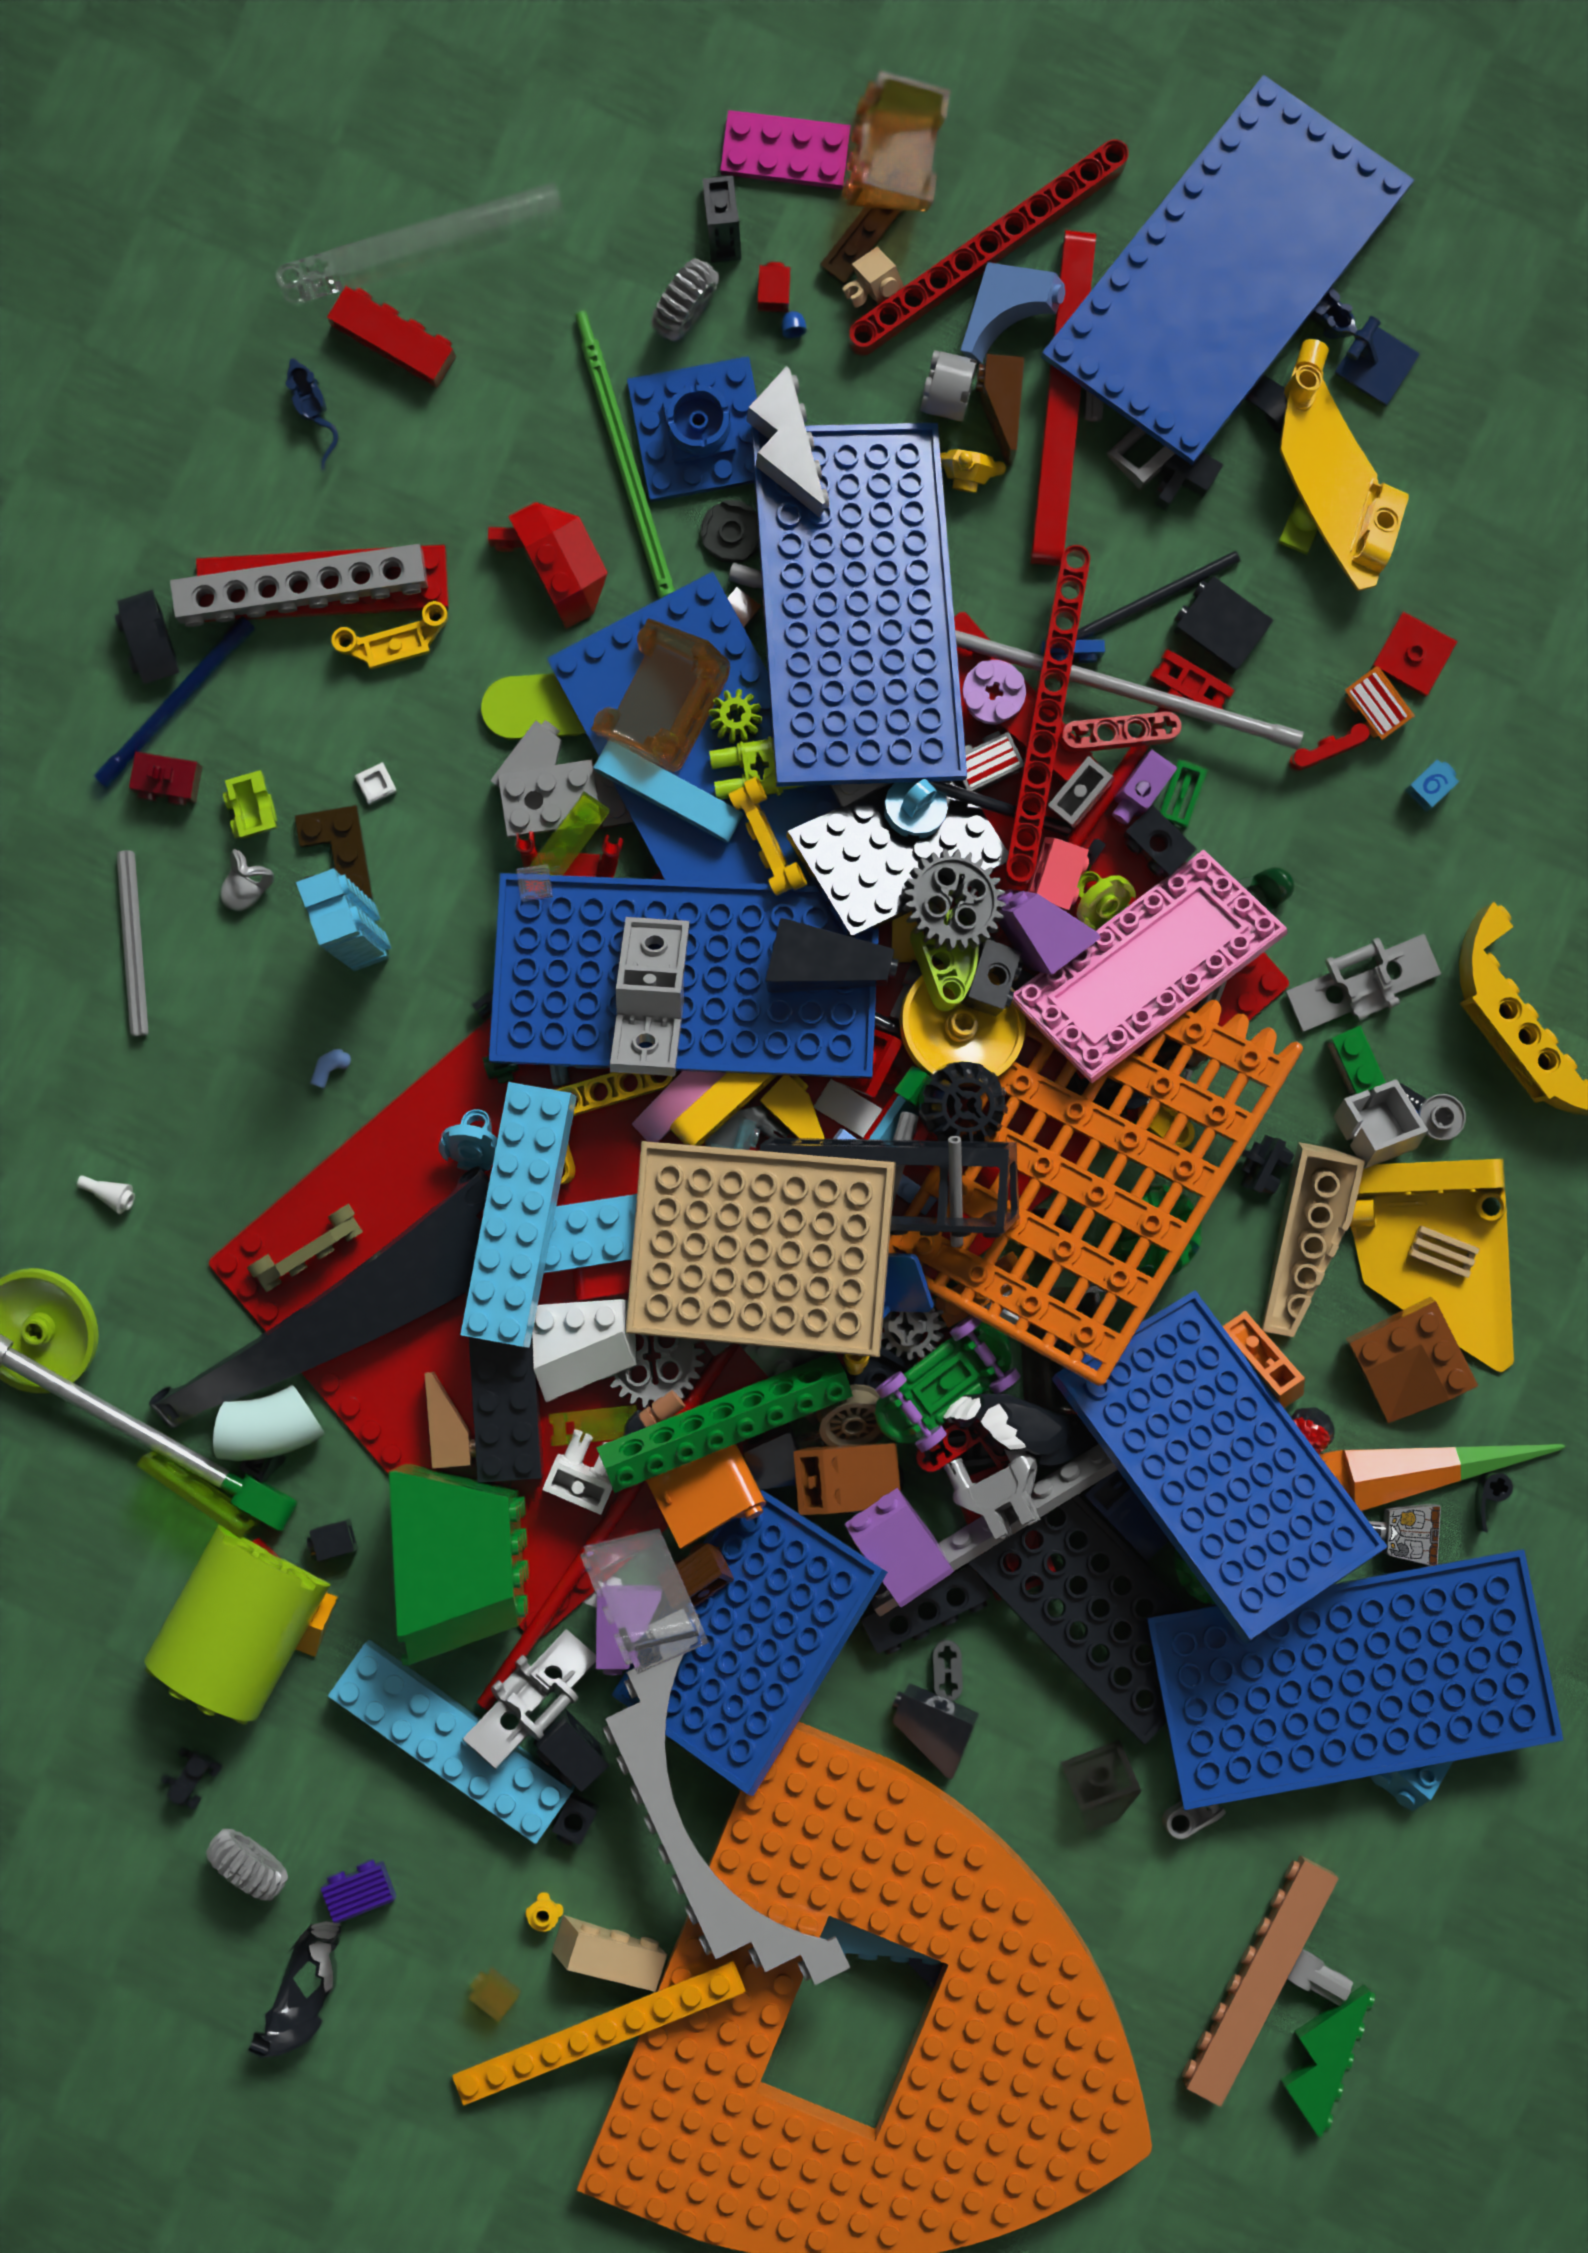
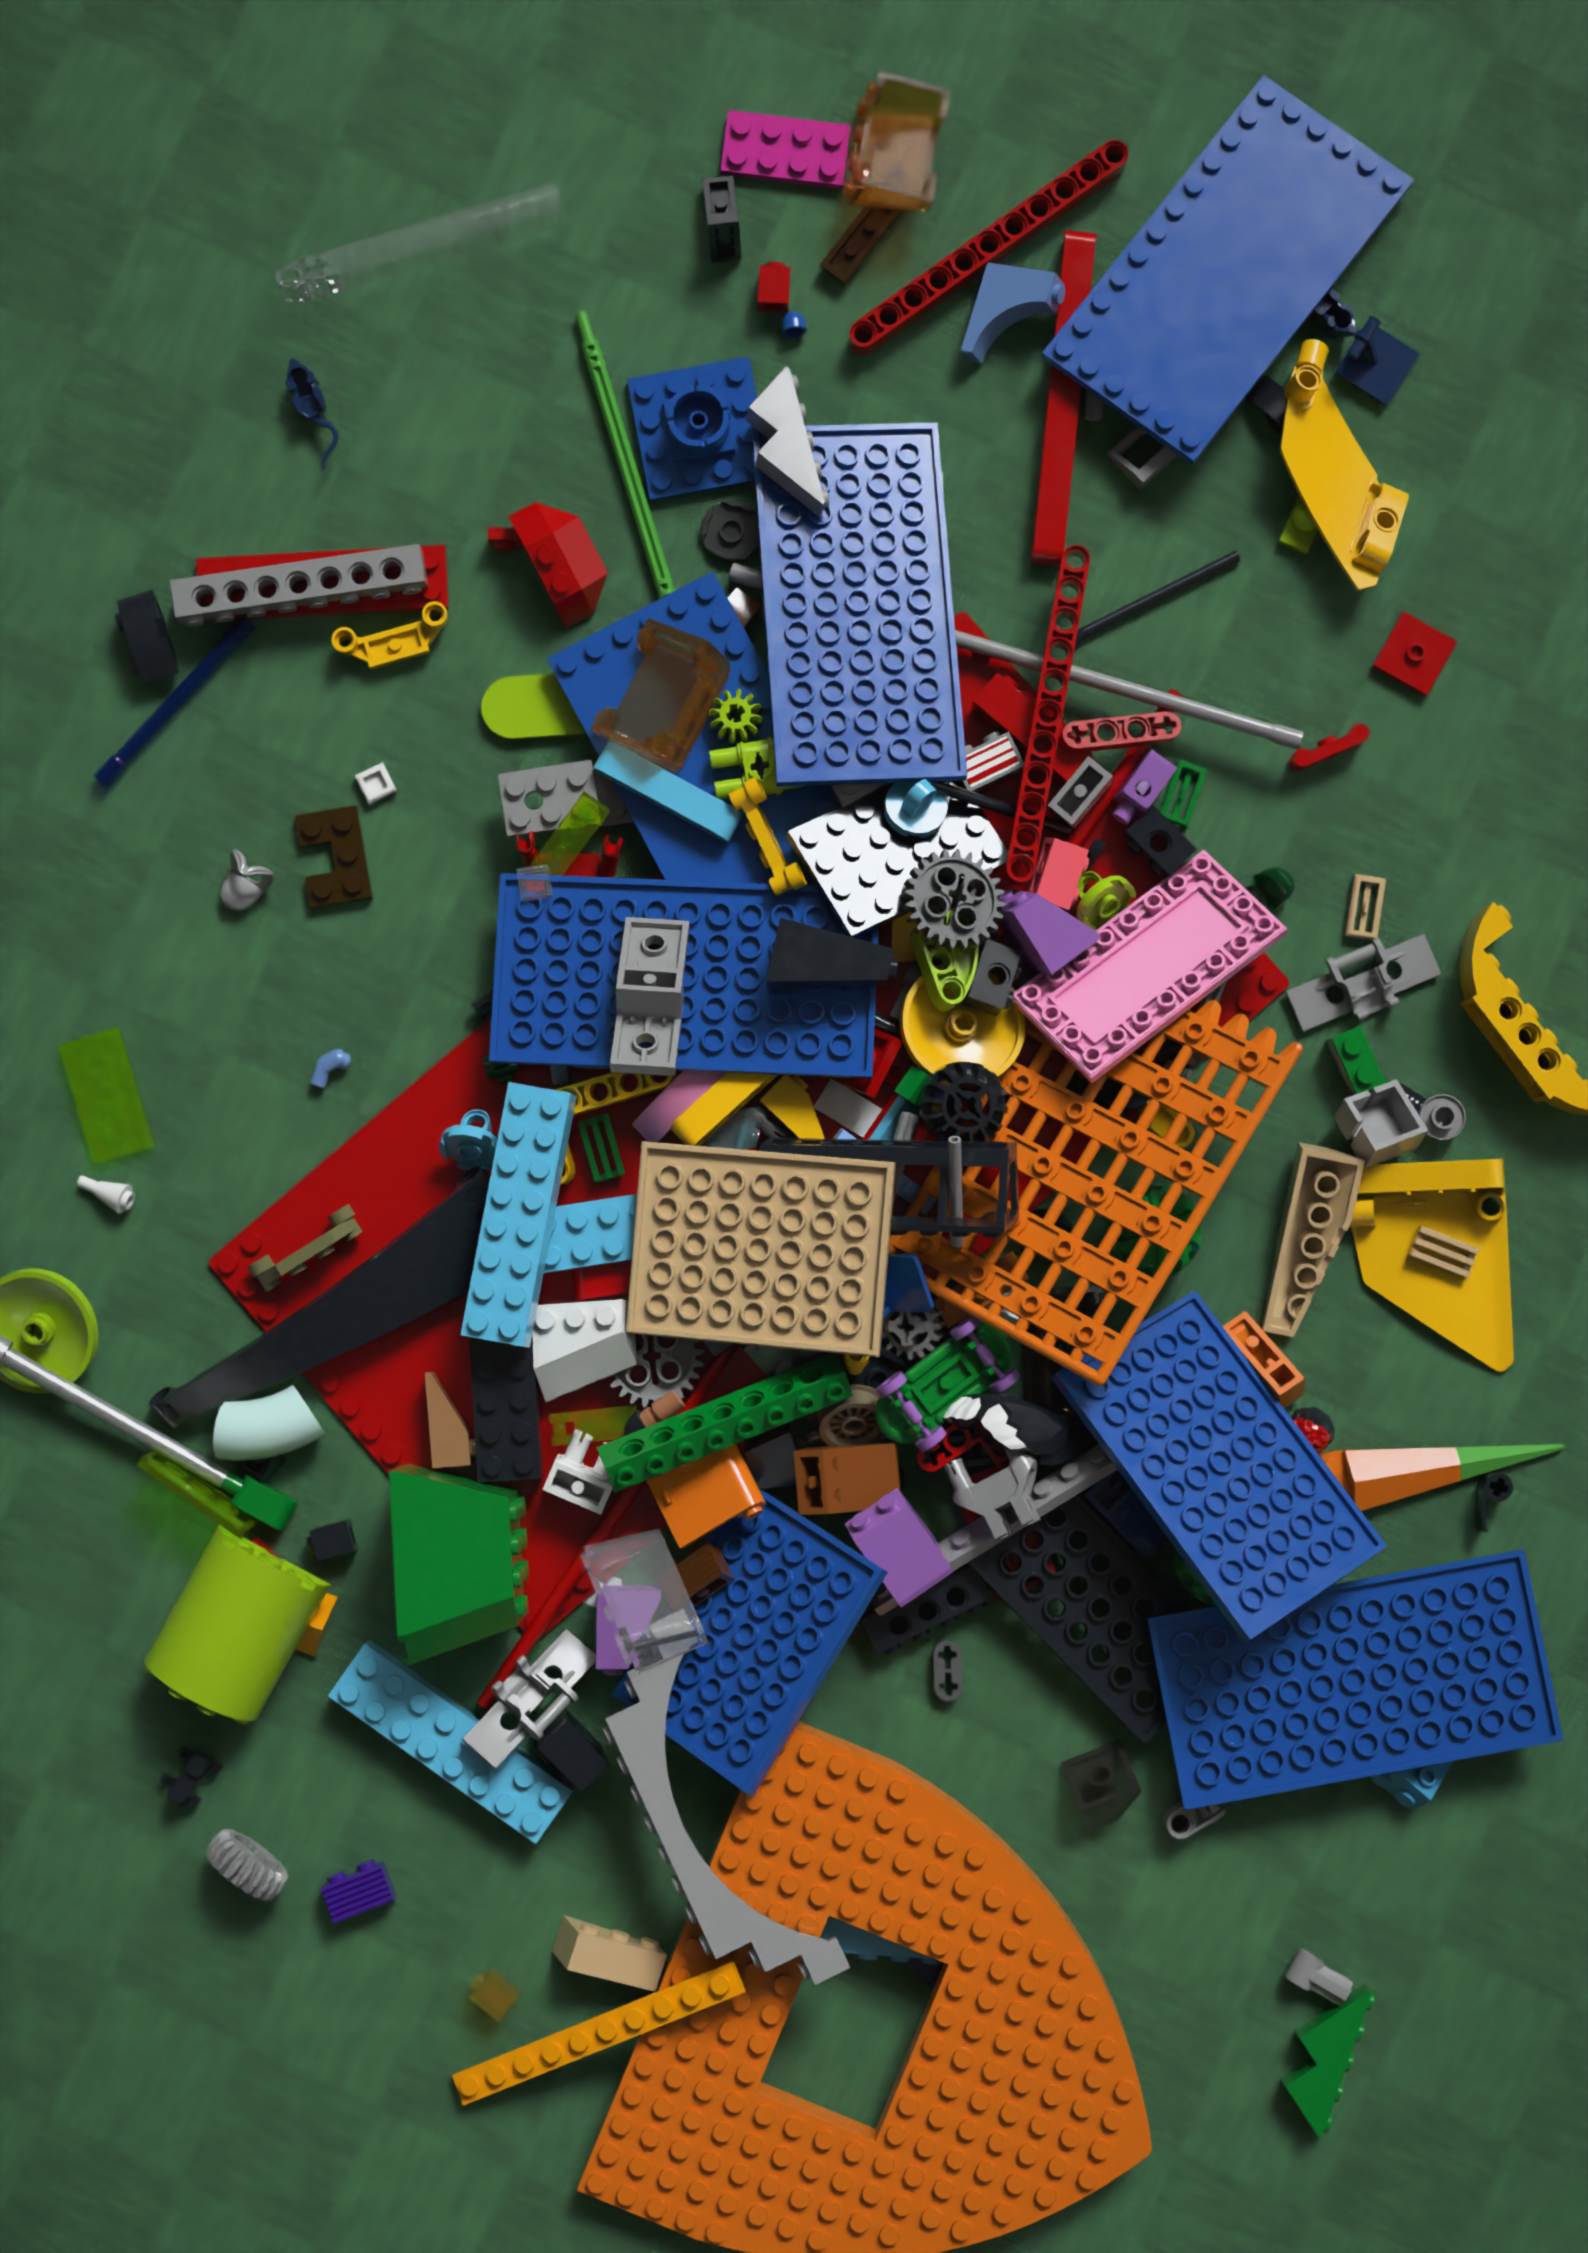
light grey axle [117,850,148,1036] -> none
dark red brick [129,751,203,807] -> none
lime cylinder [223,770,278,839] -> none
black animal [248,1921,341,2058] -> none
medium azure brick [296,868,392,971] -> none
red brick [327,286,456,388] -> none
light grey slope [490,720,562,810] -> none
yellow brick [525,1892,564,1932] -> none
black brick [552,1793,599,1846] -> none
light grey gear [651,258,718,341] -> none
tan brick [842,247,904,308] -> none
black slope [891,1683,980,1779] -> none
light grey brick [920,350,977,422] -> none
yellow rock [940,449,1006,493] -> none
lavender plate [962,660,1026,725] -> none
reddish brown slope [976,354,1024,466] -> none
blue plate [1040,640,1105,663] -> none
red plate [1150,649,1235,710] -> none
black brick [1155,453,1224,511] -> none
black panel [1174,576,1274,676] -> none
nougat brick [1182,1855,1339,2107] -> none
black hips [1240,1135,1294,1194] -> none
brick [1345,666,1415,740] -> none
dark orange slope [1346,1297,1479,1423] -> none
torso [1369,1504,1441,1566] -> none
dark azure brick [1405,759,1459,812] -> none
none -> clear neon green tile [58,1027,156,1165]
none -> green tile [578,1113,626,1183]
none -> tan tile [1344,874,1386,941]

